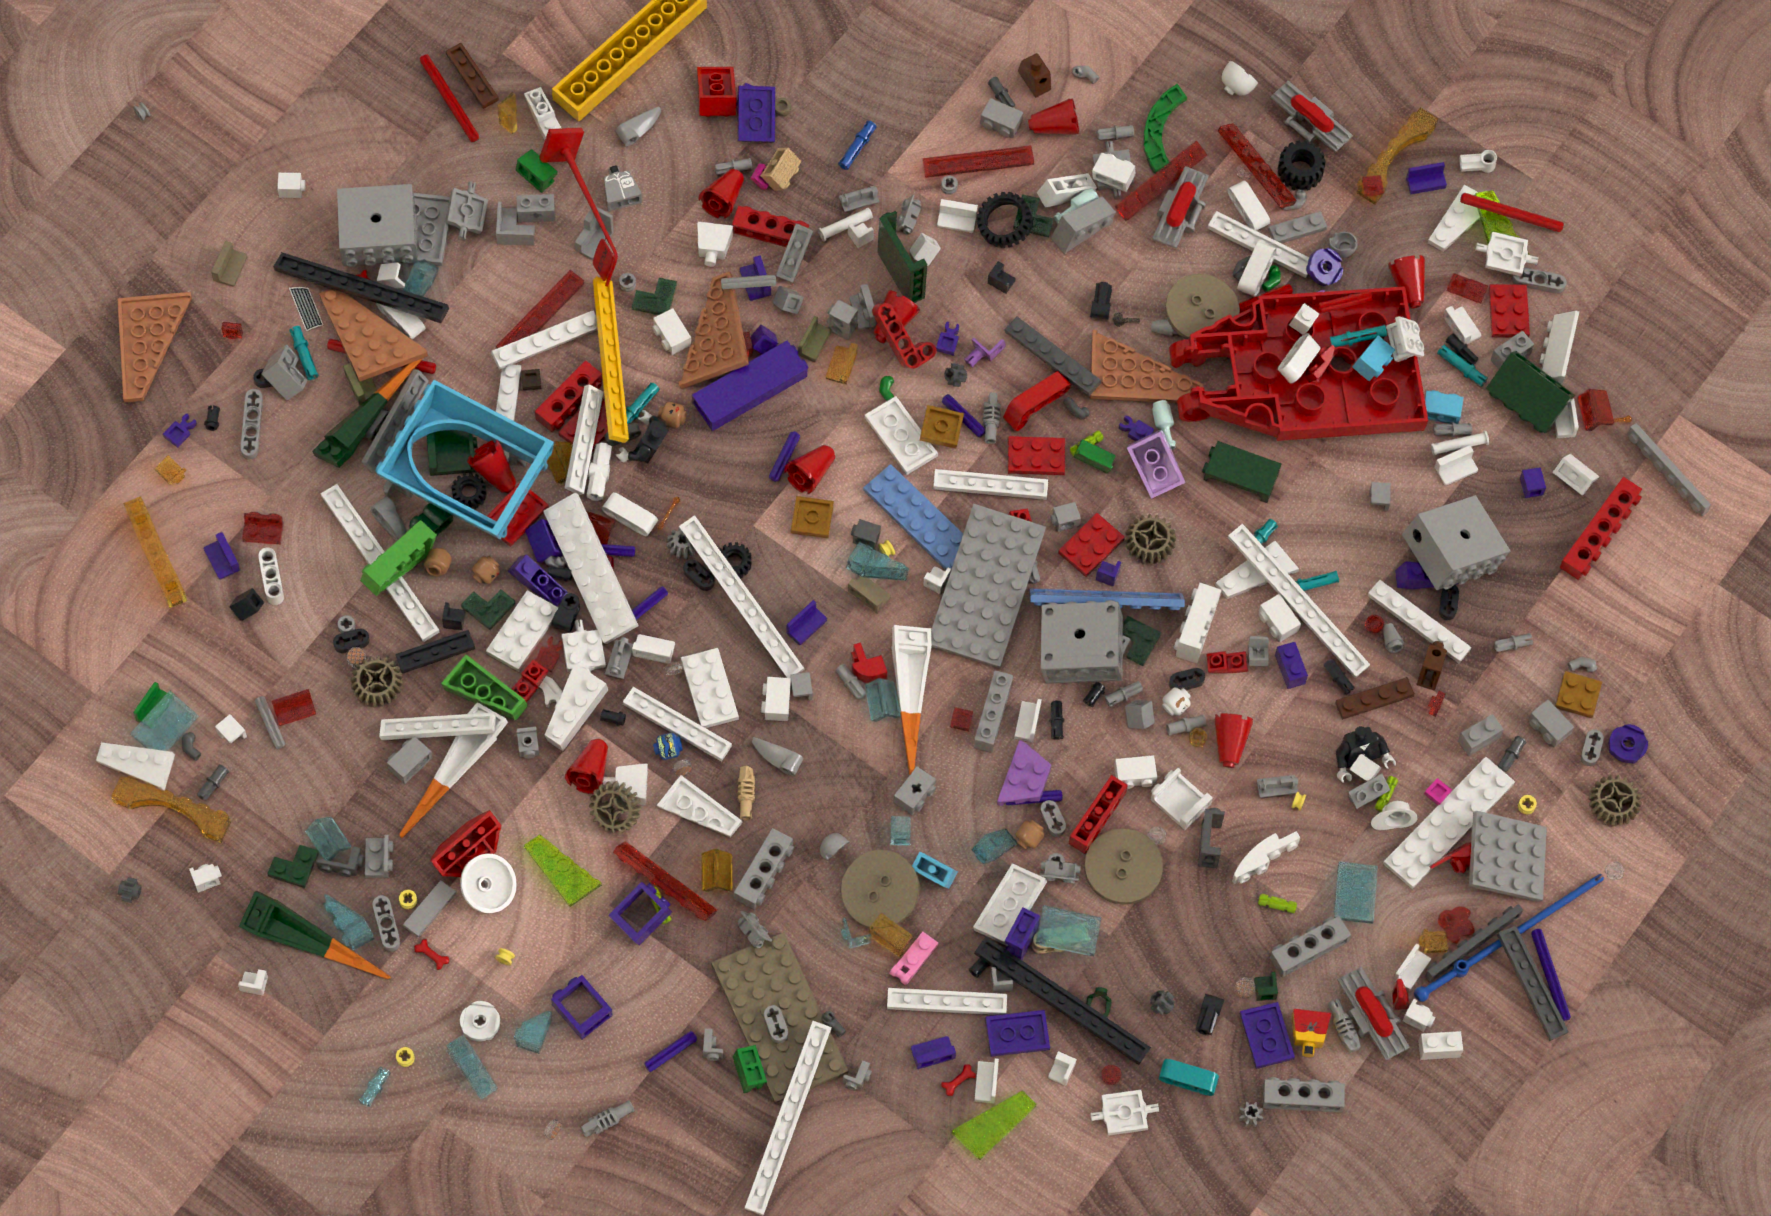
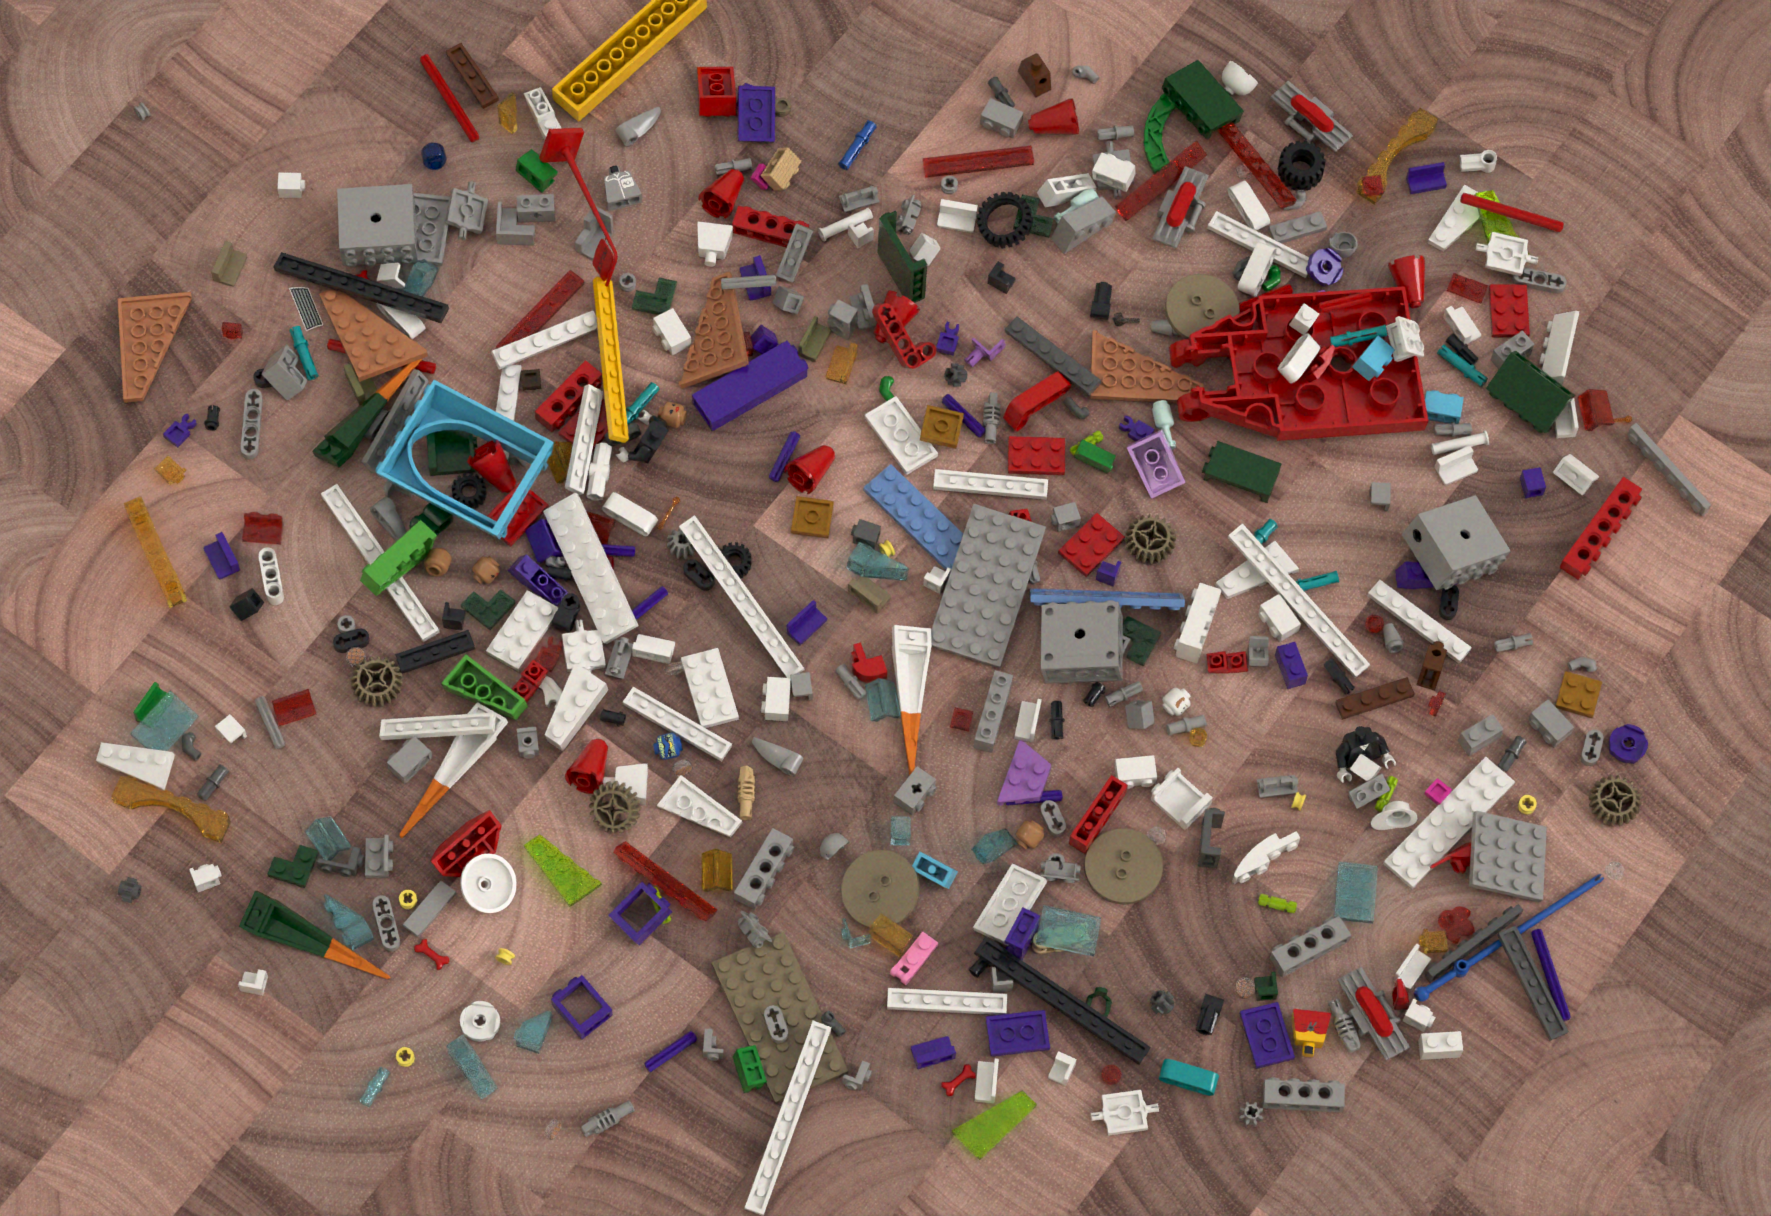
black beam [1169,668,1205,690] -> none
red cone [1214,713,1253,768] -> none
none -> clear blue head [421,142,447,170]
none -> dark green panel [1162,60,1244,139]

